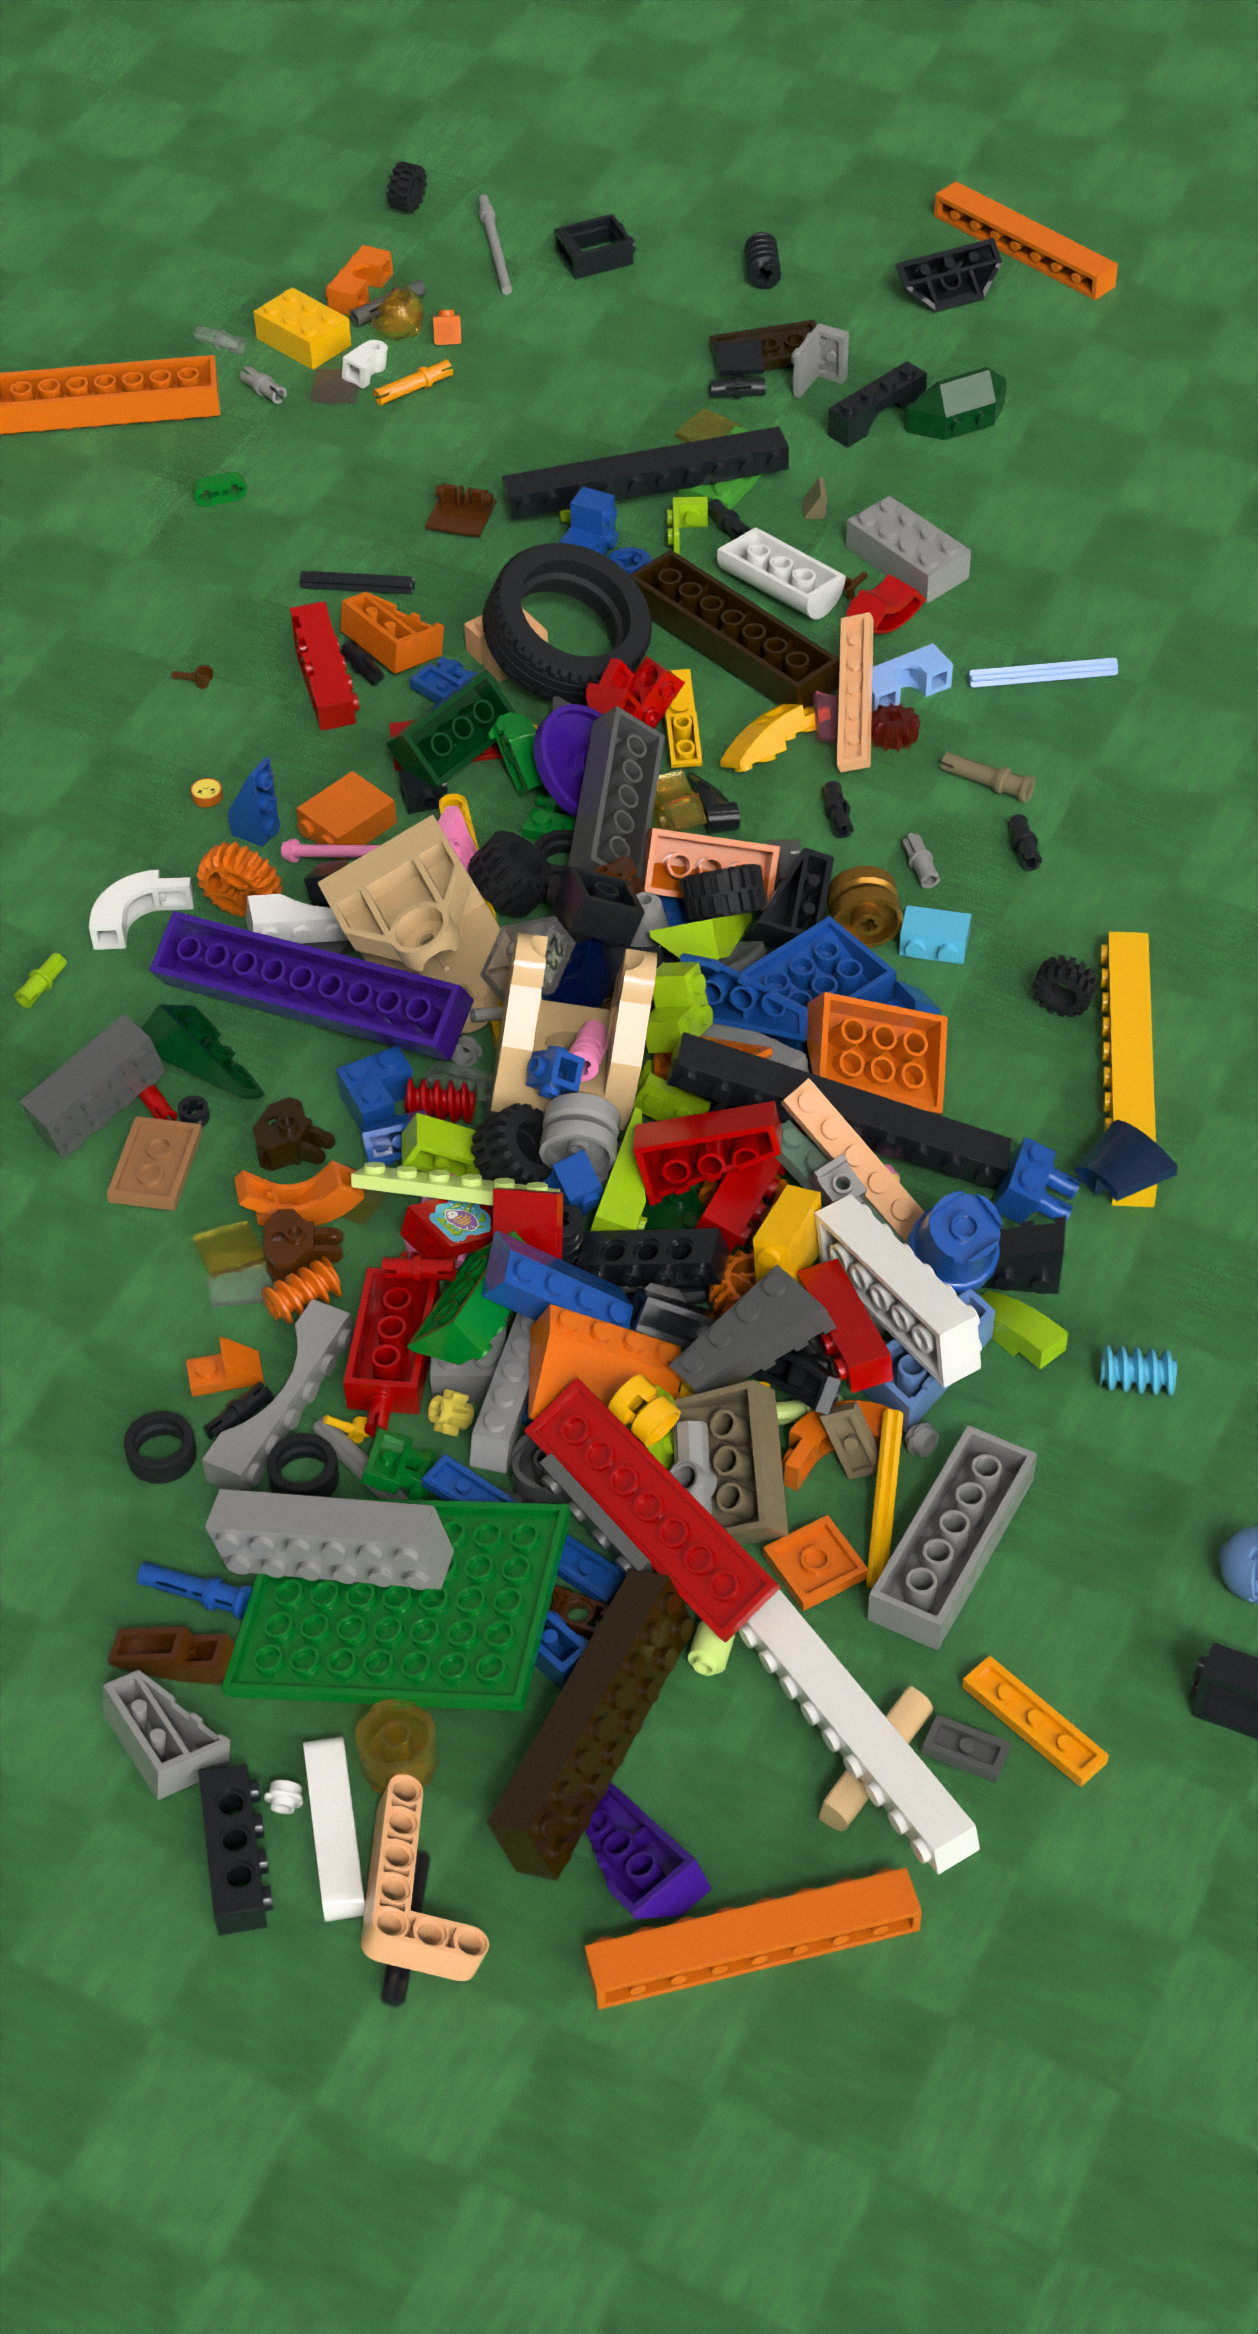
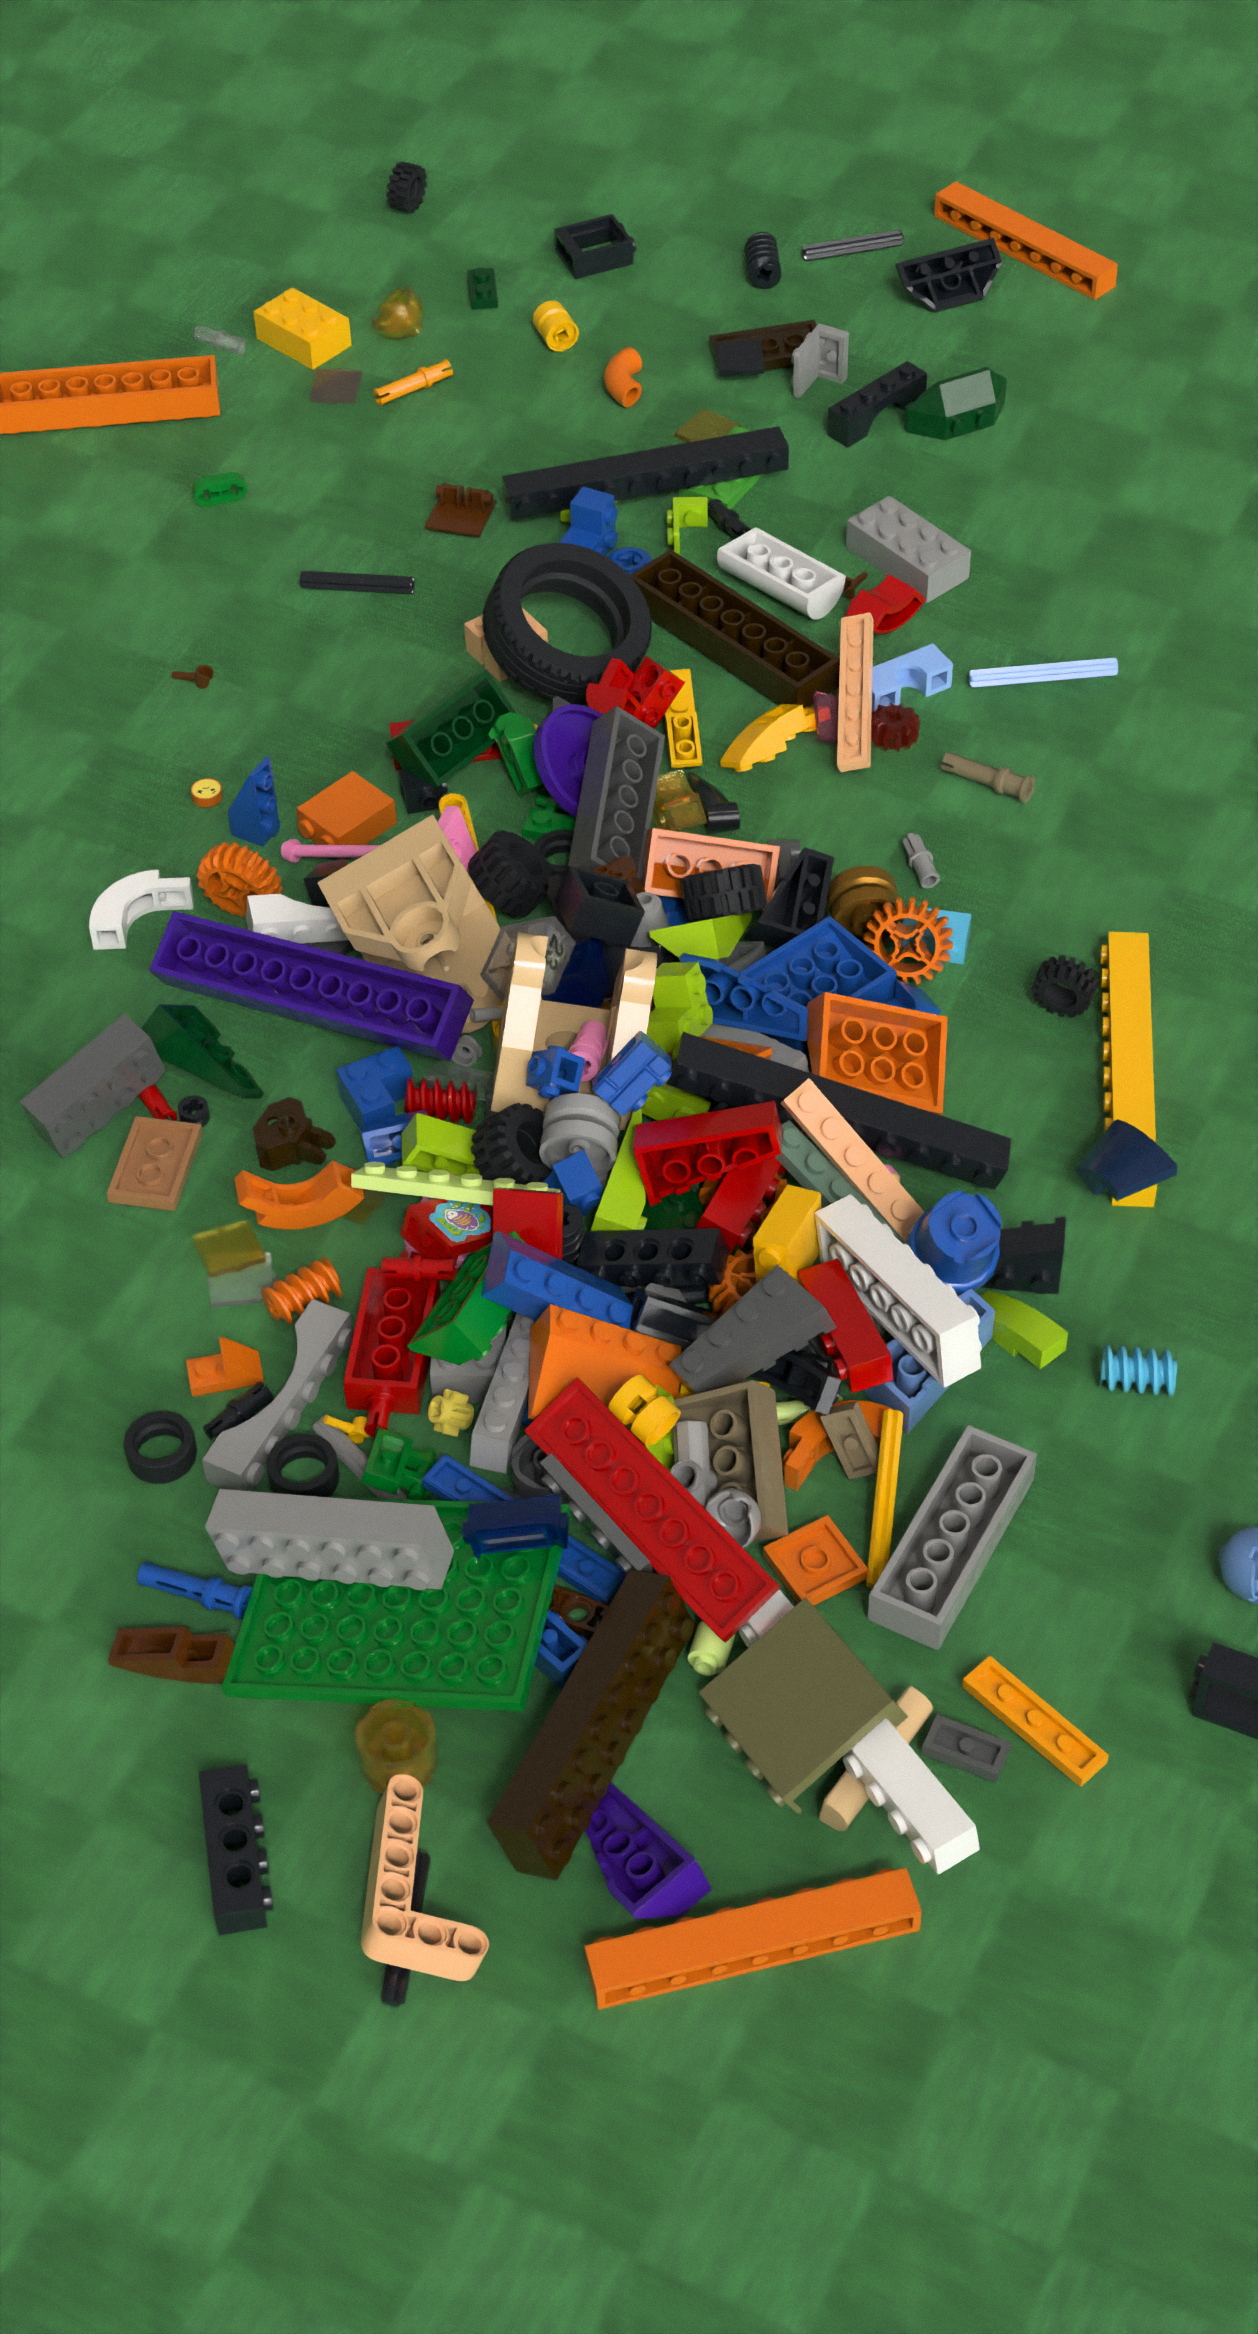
lime axle [14,952,67,1008] -> none
light grey wedge [103,1670,230,1801] -> none
light grey pin [240,366,287,404] -> none
reddish brown hinge [263,1209,344,1282] -> none
white plate [264,1780,303,1814] -> none
red wedge [290,601,360,731] -> none
white beam [303,1736,365,1922] -> none
orange arch [325,245,393,316] -> none
orange wedge [340,591,444,674] -> none
black axle [340,640,384,685] -> none
white leg [342,340,388,389] -> none
dark grey pin [350,279,426,326] -> none
blue plate [409,657,479,703] -> none
orange bracket [433,309,461,345] -> none
light grey bar [478,195,512,295] -> none
black pin [709,376,766,399] -> none
dark tan slope [802,478,827,519] -> none
light grey brick [810,1154,867,1206] -> none
black pin [822,781,854,838] -> none
light grey plate [905,1422,939,1458] -> none
blue brick [993,1137,1081,1224] -> none
black pin [1008,814,1043,871] -> none
none -> clear blue window [462,1494,569,1559]
none -> dark green plate [467,267,498,310]
none -> yellow wheel [532,301,579,352]
none -> blue brick [592,1031,672,1116]
none -> orange cylinder [603,347,642,408]
none -> olive panel [698,1597,908,1814]
none -> light grey hair [705,1488,762,1548]
none -> axle [802,230,904,261]
none -> orange gear [863,896,954,985]

